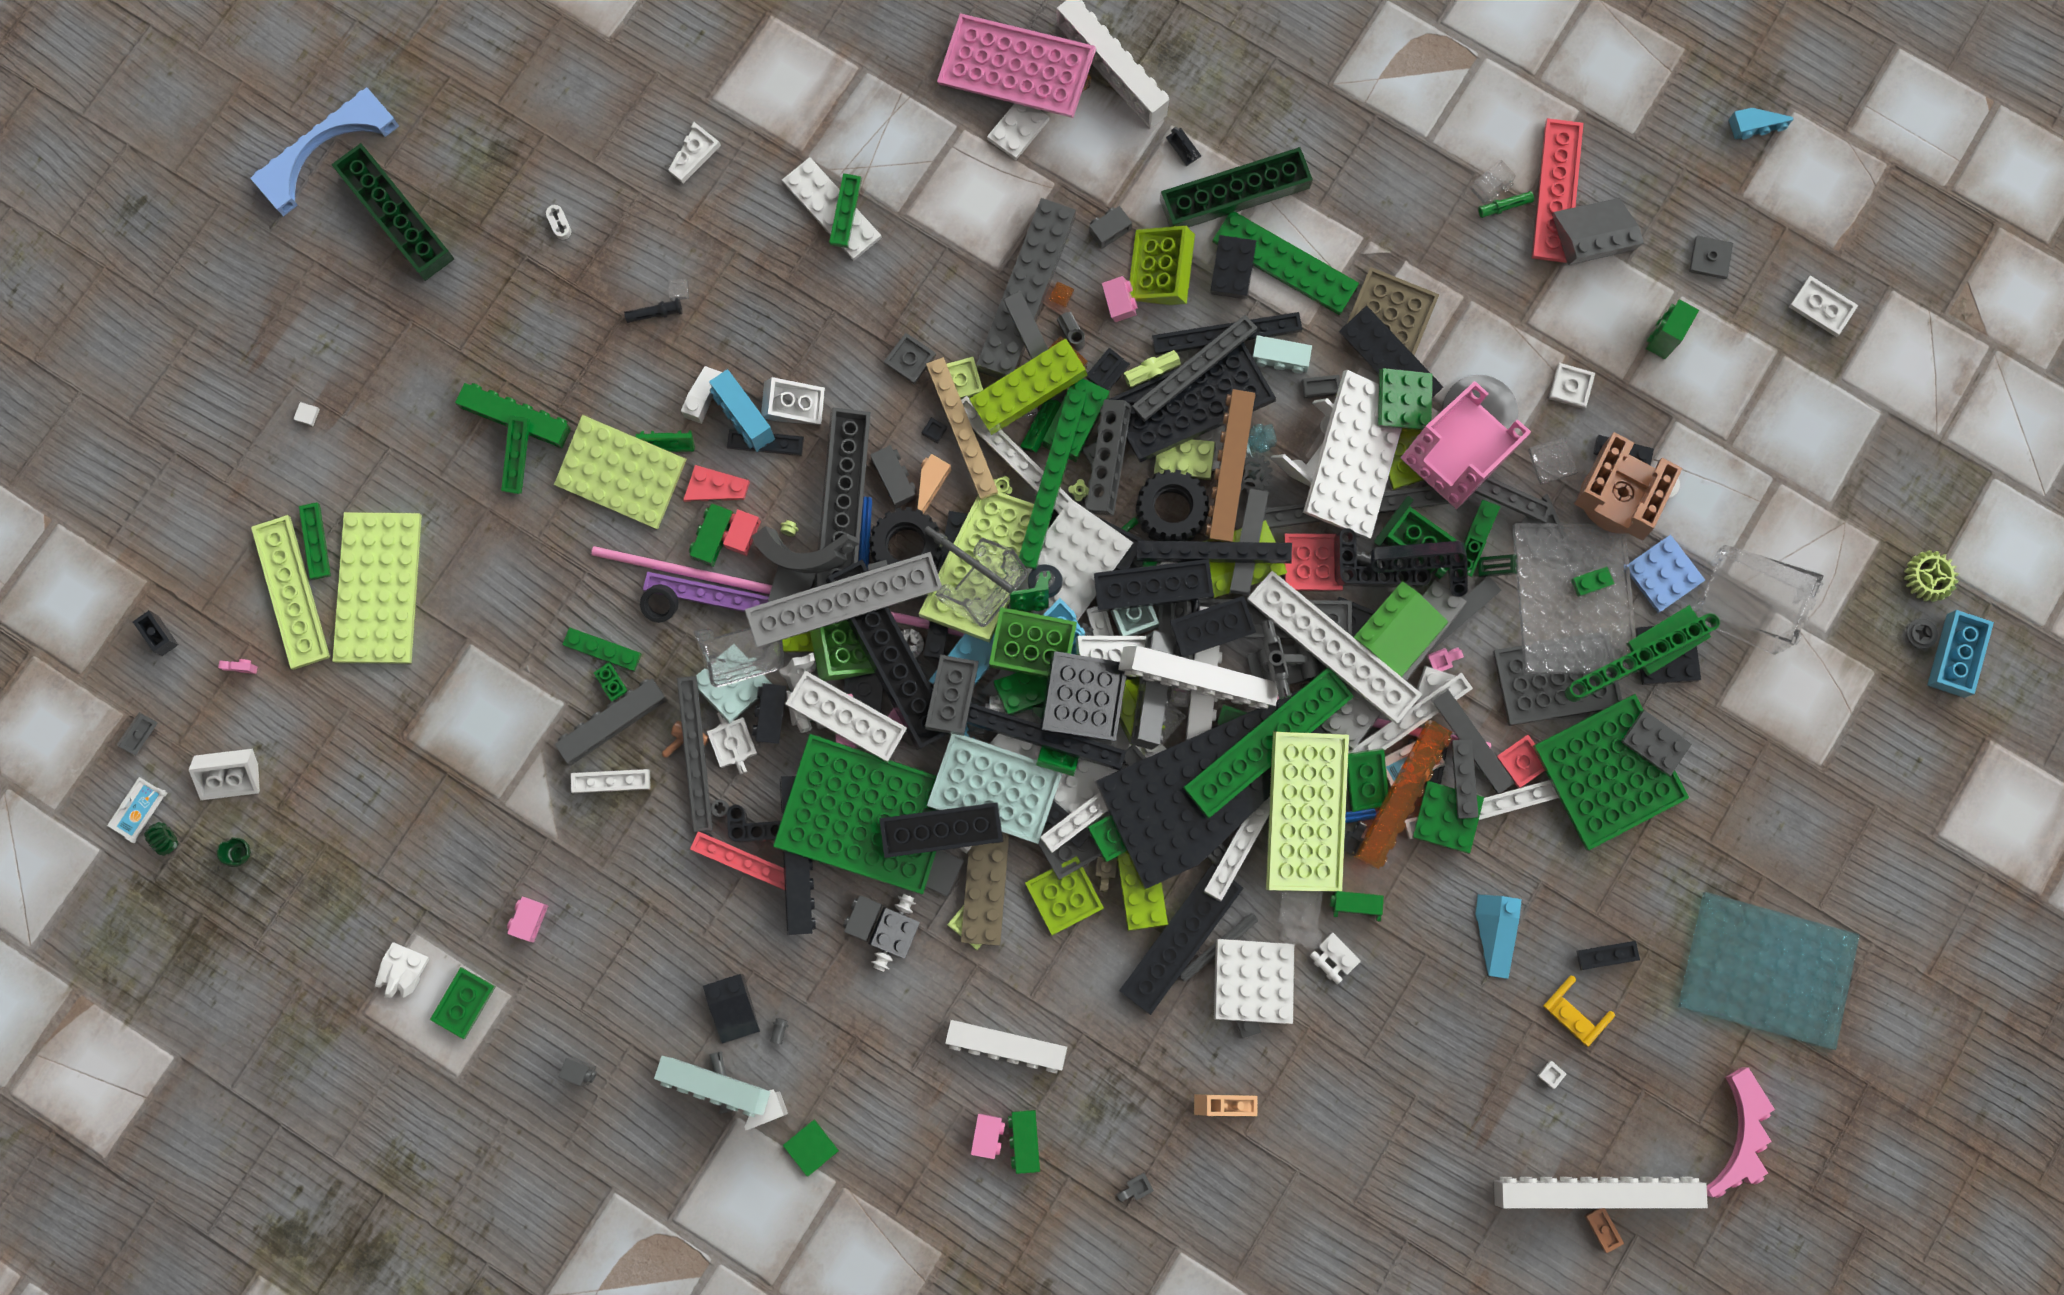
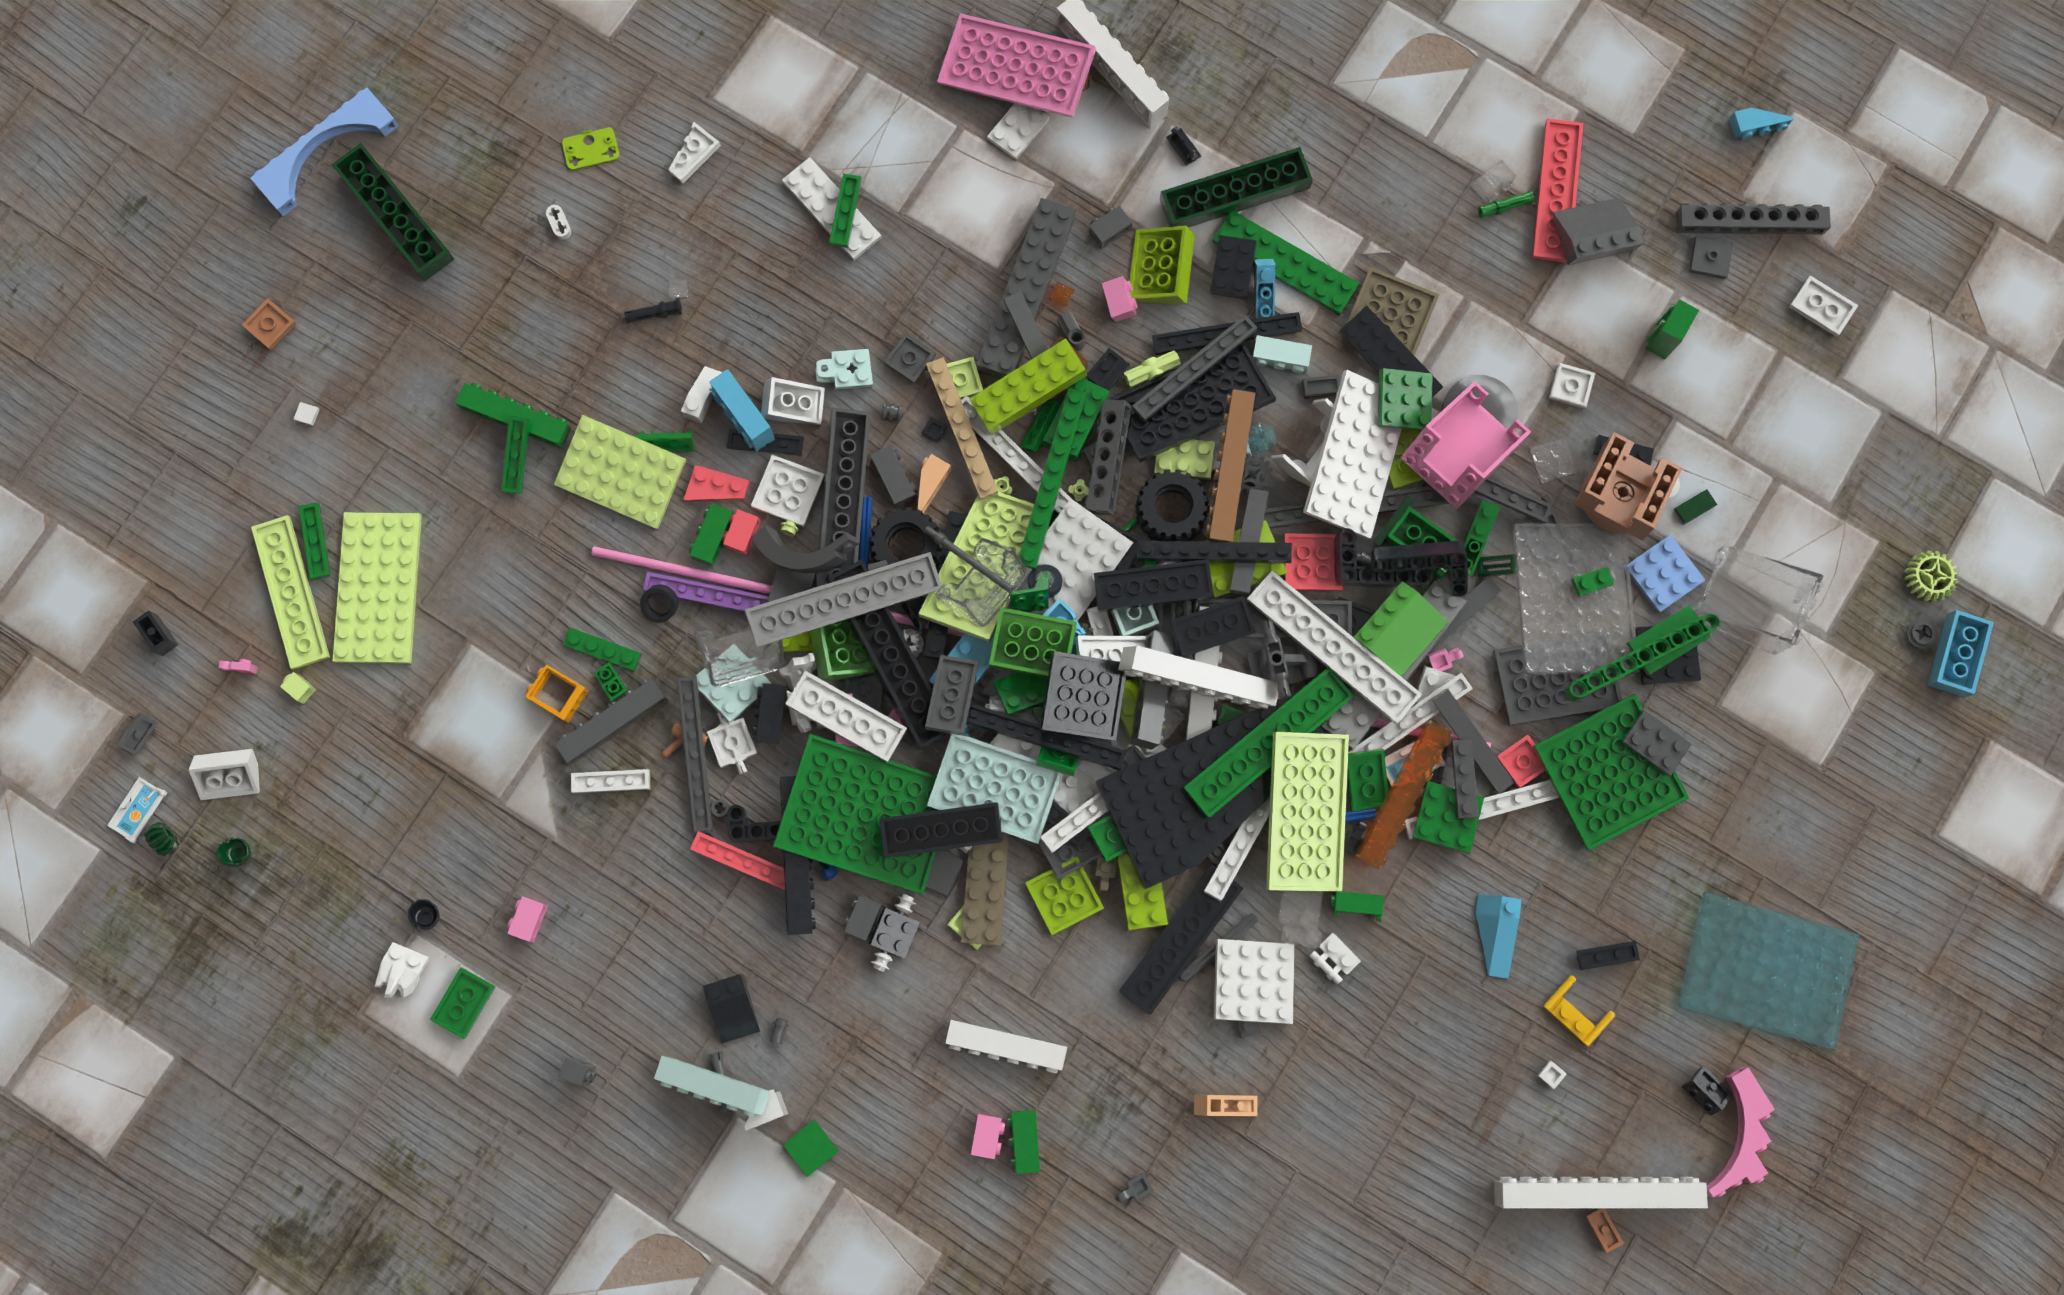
none -> nougat plate [242,298,297,350]
none -> yellowish green brick [280,672,317,704]
none -> black hair [408,899,440,931]
none -> light orange window [525,664,589,723]
none -> lime axle [562,127,620,170]
none -> white plate [751,455,825,527]
none -> light aqua plate [815,349,873,390]
none -> blue hinge [819,862,839,882]
none -> dark grey bush [882,401,903,422]
none -> black slope [902,594,928,635]
none -> medium azure slope [1254,259,1276,319]
none -> dark green tile [1674,489,1718,525]
none -> dark grey brick [1676,203,1831,235]
none -> black bracket [1682,1065,1733,1115]

